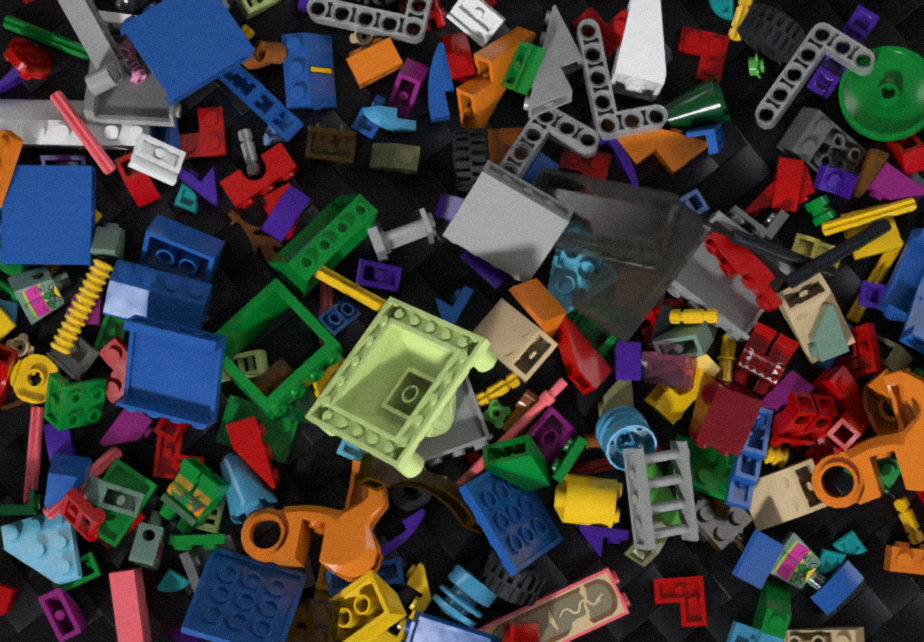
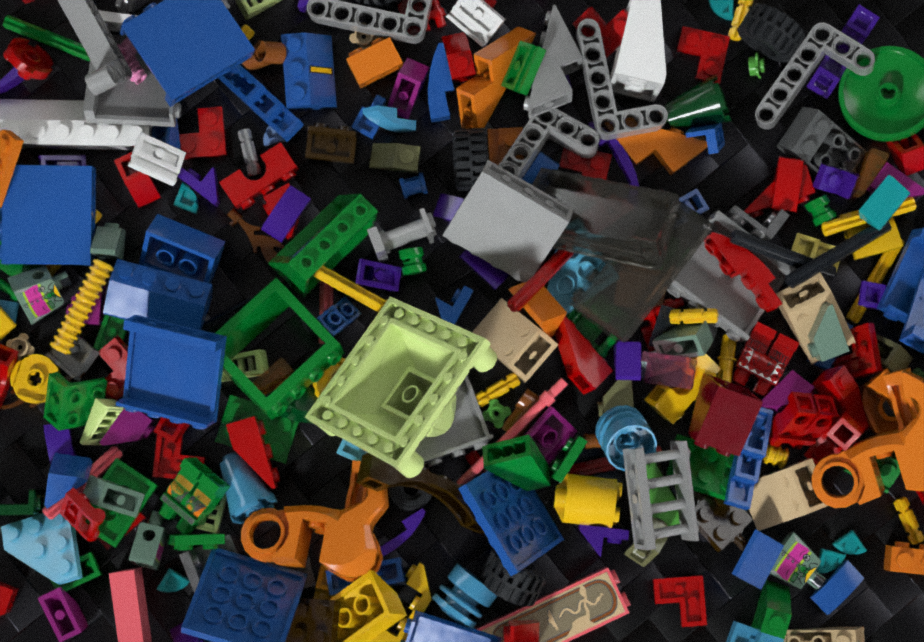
coral axle [23,406,45,504] -> none
coral axle [50,90,116,175] -> none
none -> yellowish green slope [80,398,124,445]
none -> blue bush [399,172,428,199]
none -> green wheel [399,247,427,276]
none -> red axle [507,245,574,313]
none -> teal slope [859,175,910,231]

